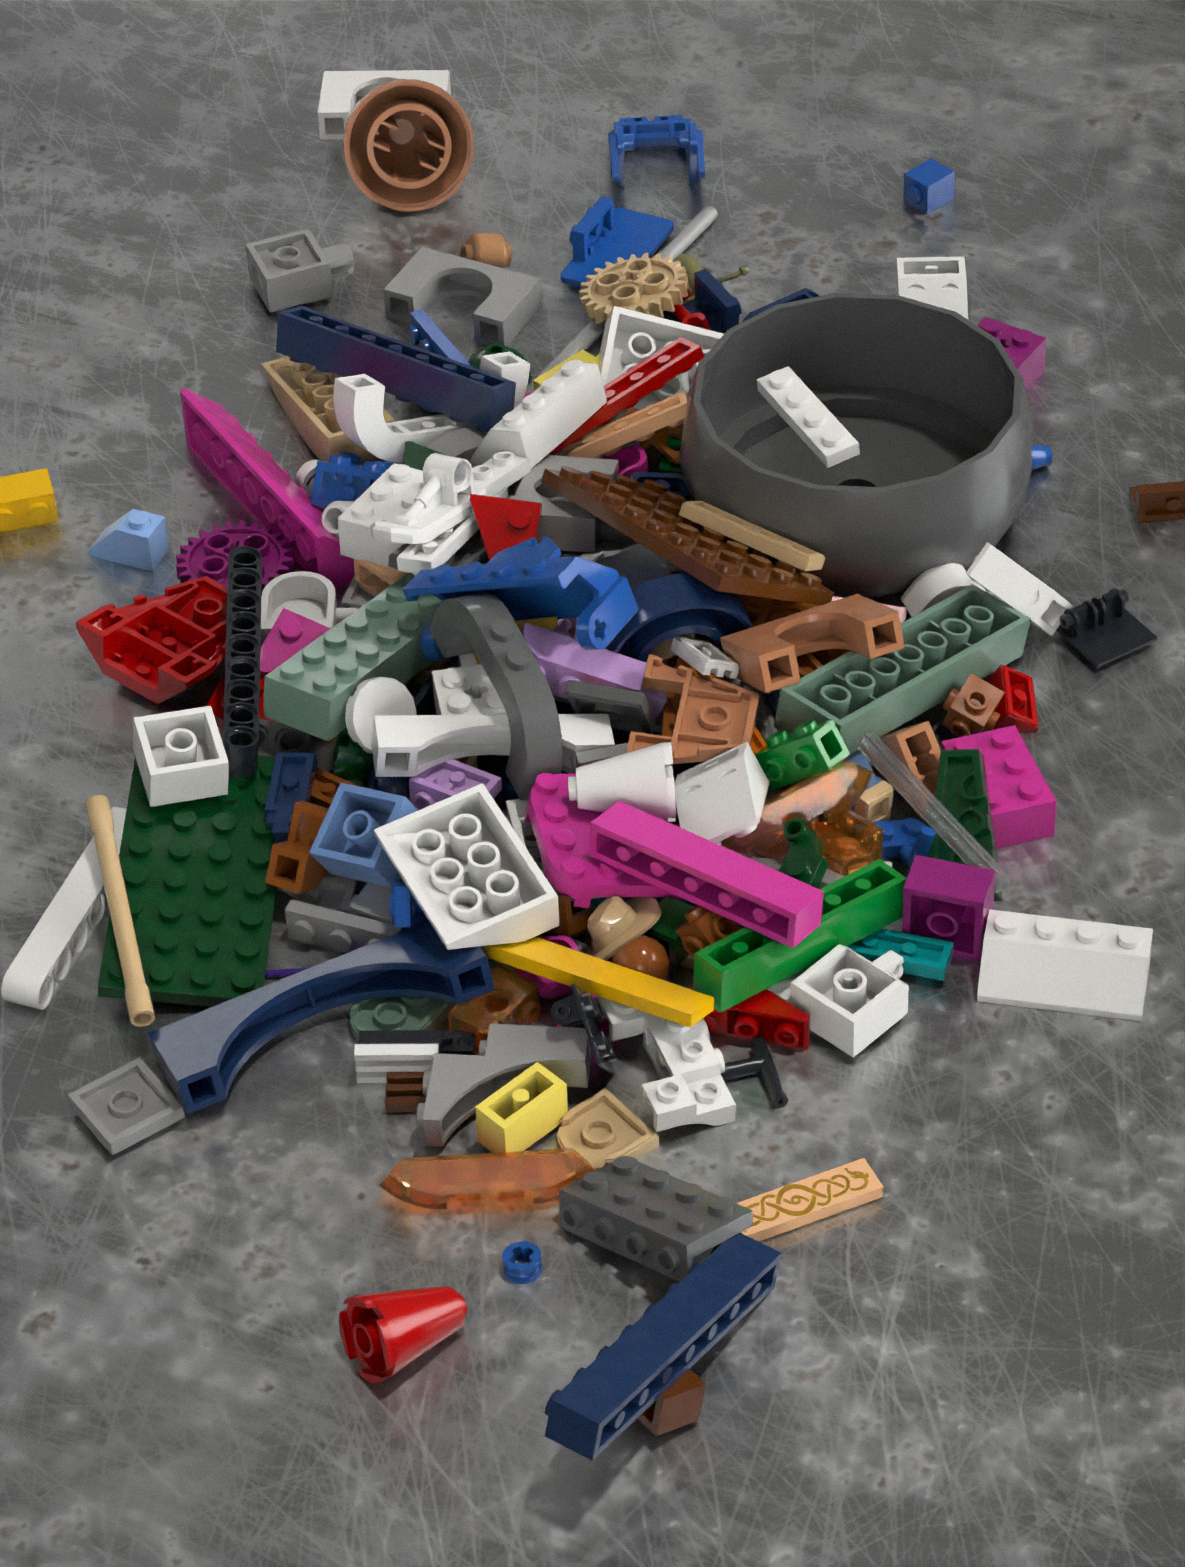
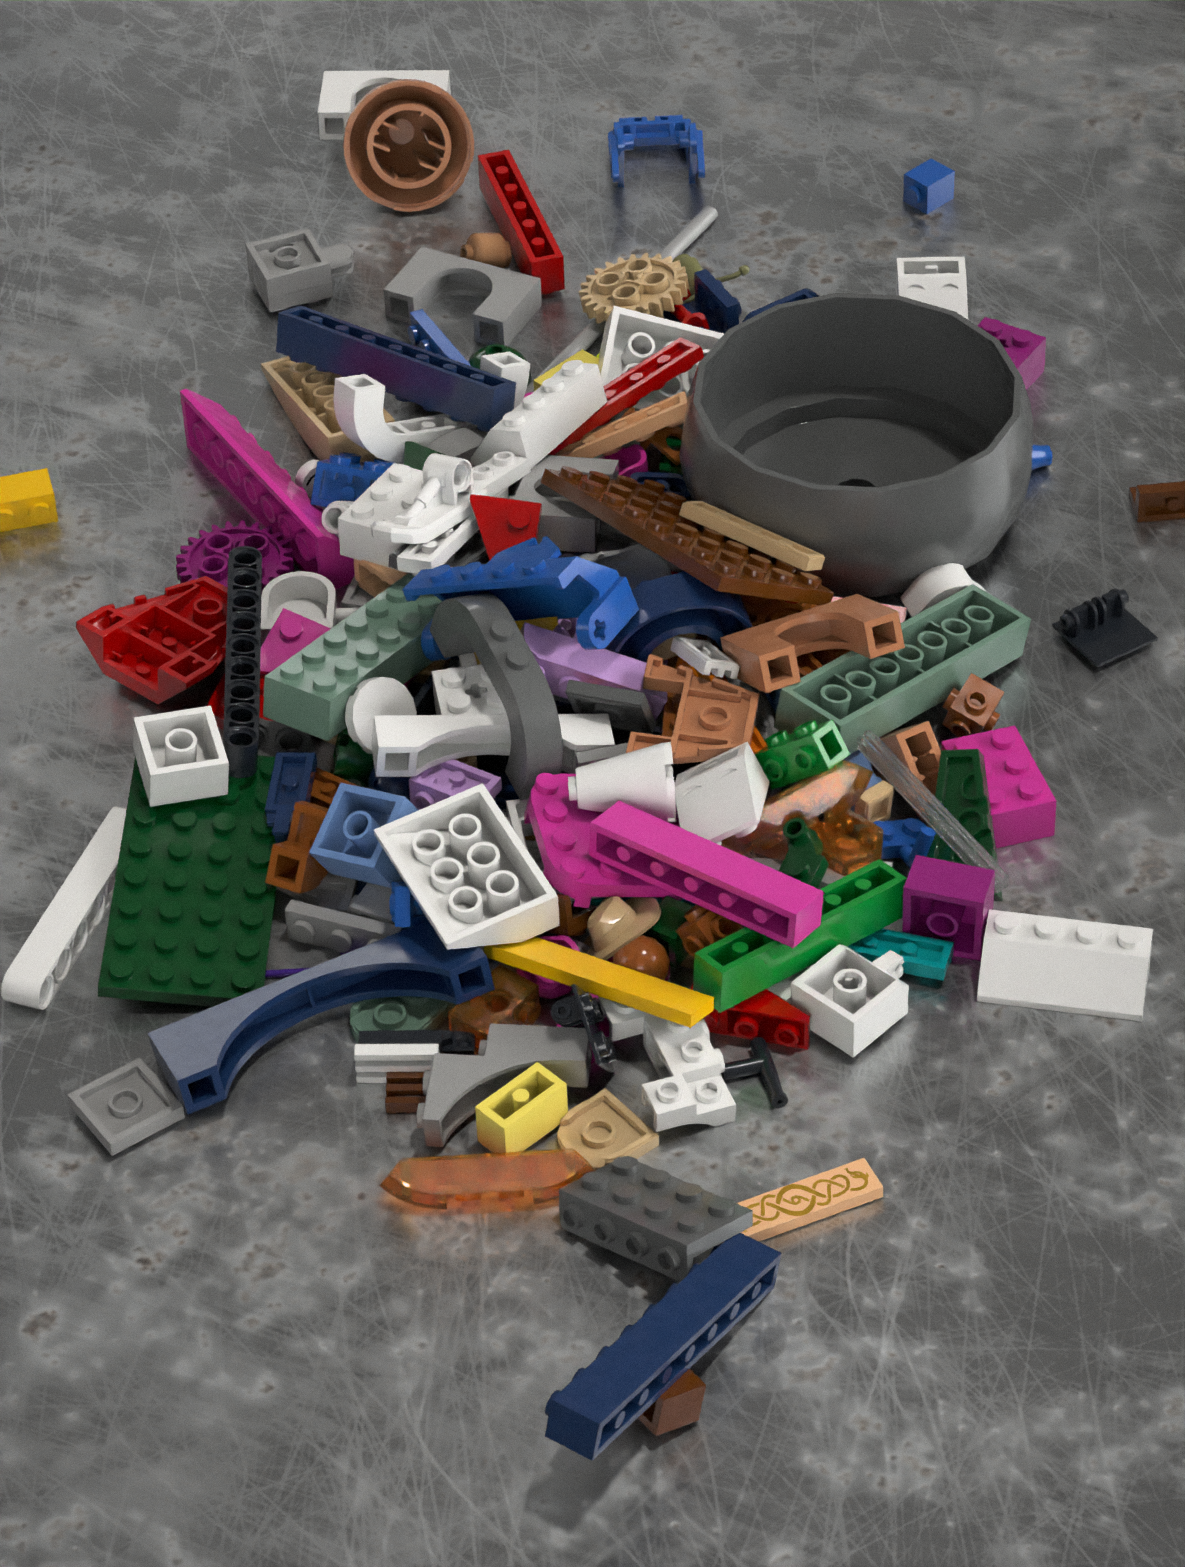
tan piece [85,795,155,1027] -> none
light blue slope [88,509,169,572] -> none
red cone [339,1286,467,1383] -> none
blue bush [502,1241,542,1284] -> none
blue bracket [560,196,674,288] -> none
white plate [757,366,860,468] -> none
white slope [966,542,1073,636] -> none
red slope [987,664,1039,733] -> none
none -> red brick [478,149,565,295]

